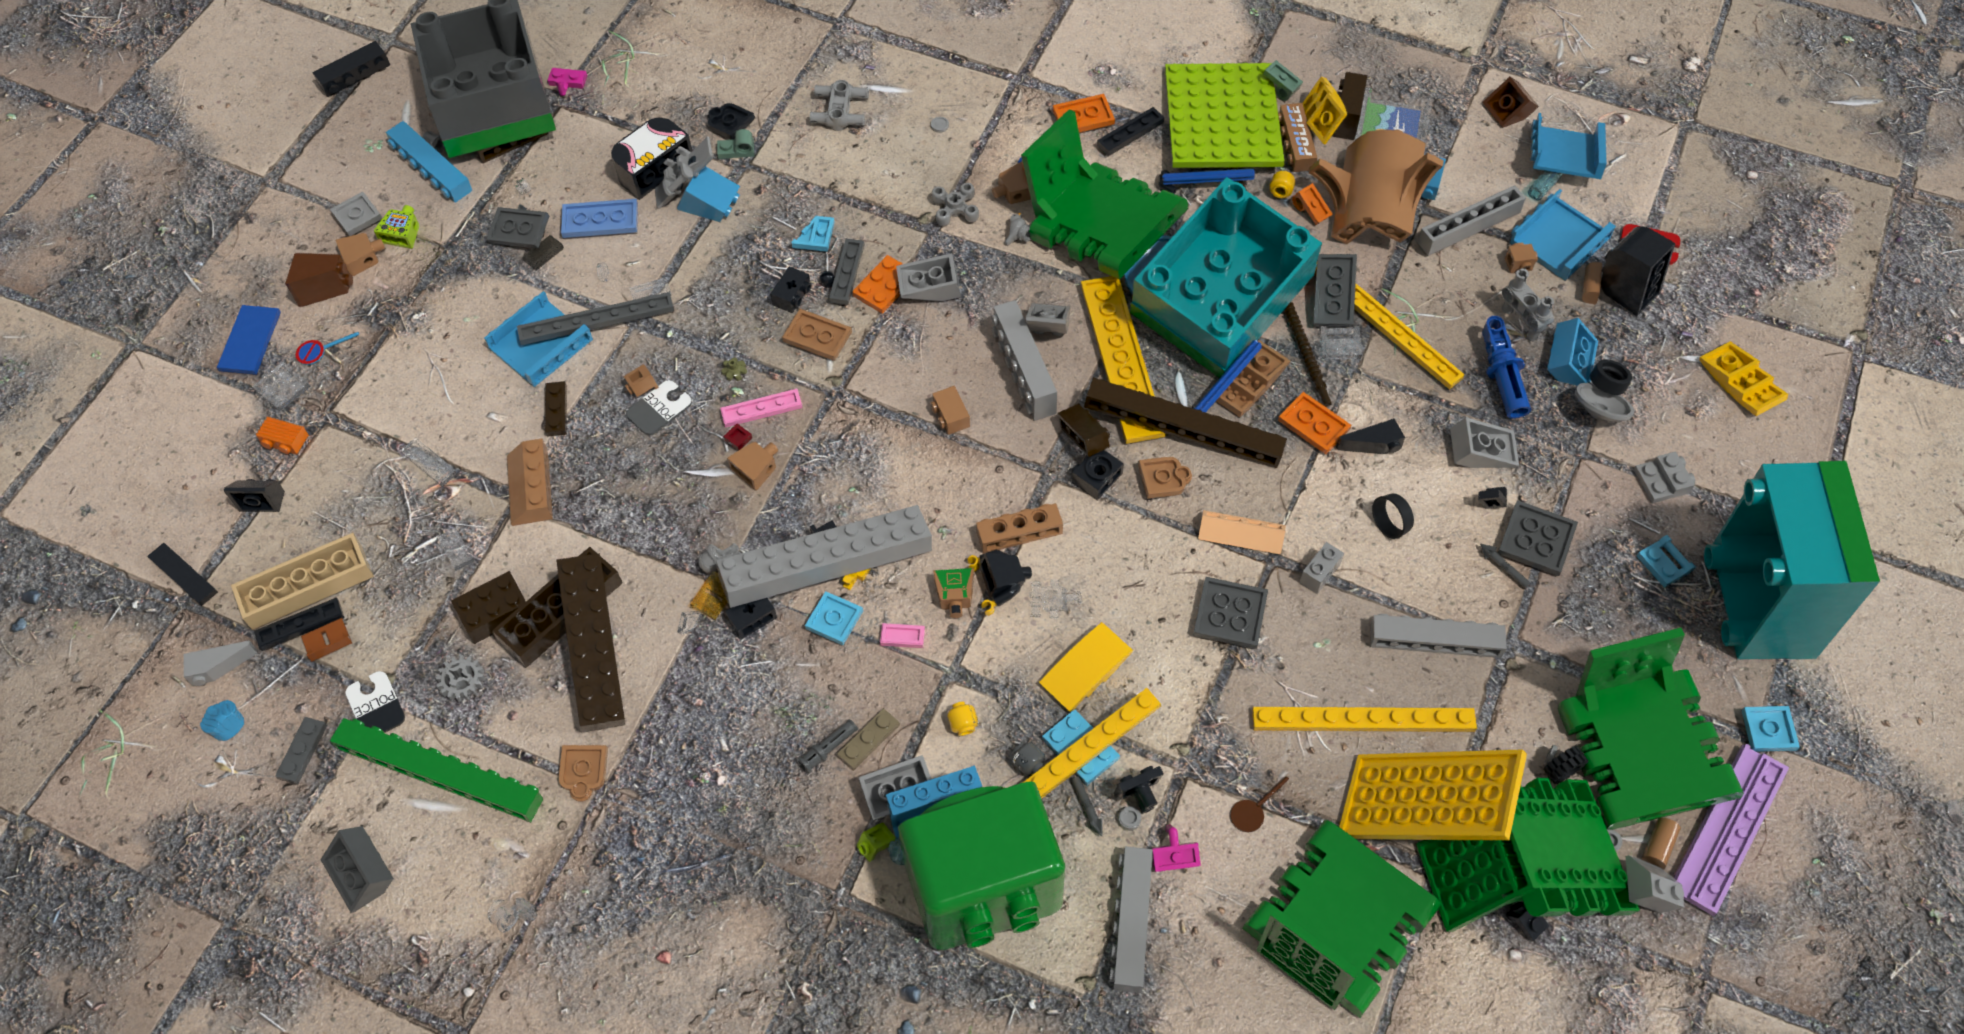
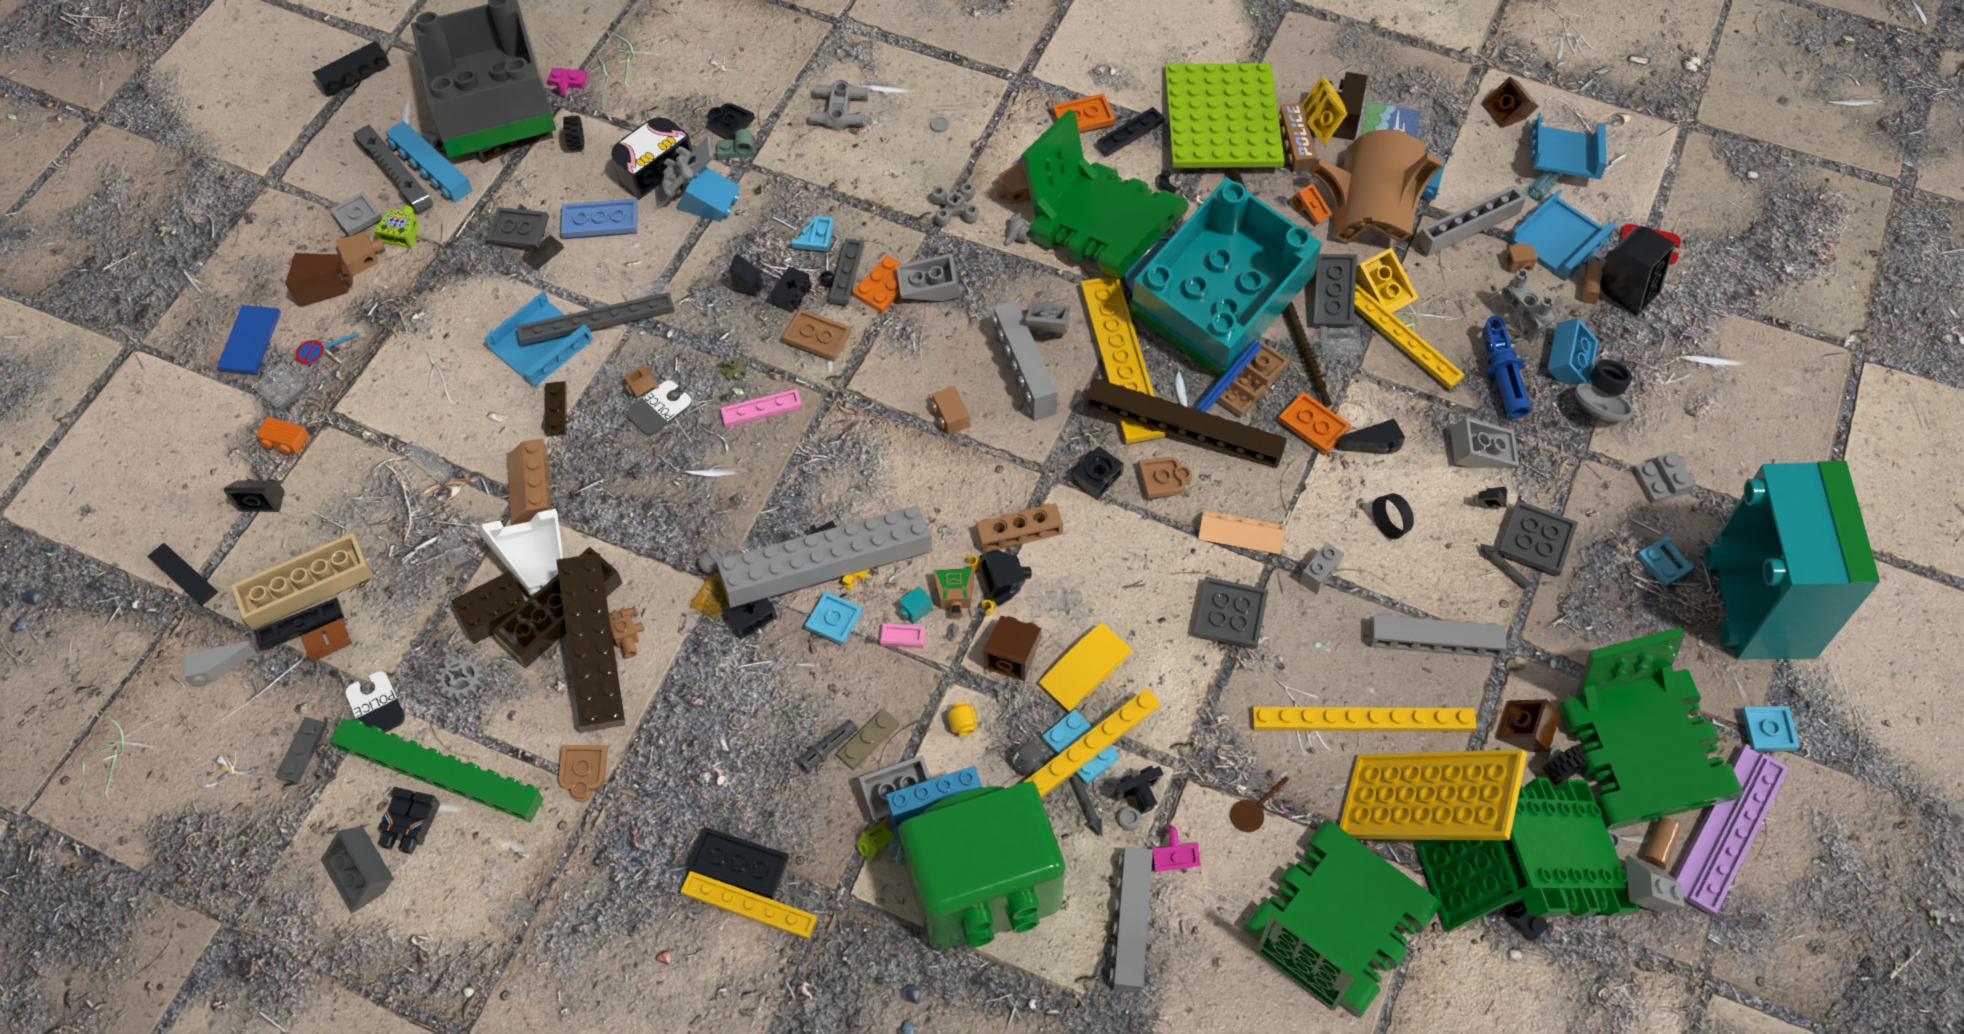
dark azure hair [200,700,244,741] -> none
dark red plate [723,423,752,451] -> none
medium nougat torso [727,442,778,491] -> none
dark brown brick [1058,403,1110,457] -> none
blue axle [1162,169,1255,185] -> none
sand green plate [1263,60,1303,101] -> none
yellow head [1269,171,1295,199] -> none
yellow slope [1699,341,1788,416] -> none
none -> dark grey gear [353,125,433,214]
none -> black hips [378,787,441,854]
none -> white cone [478,509,563,597]
none -> black tyre [563,115,585,150]
none -> medium nougat piece [609,605,645,658]
none -> yellow plate [680,871,818,940]
none -> black plate [686,827,790,899]
none -> black slope [729,254,764,297]
none -> teal brick [899,586,933,624]
none -> reddish brown slope [983,616,1042,682]
none -> yellow slope [1356,247,1419,313]
none -> reddish brown slope [1496,699,1561,752]

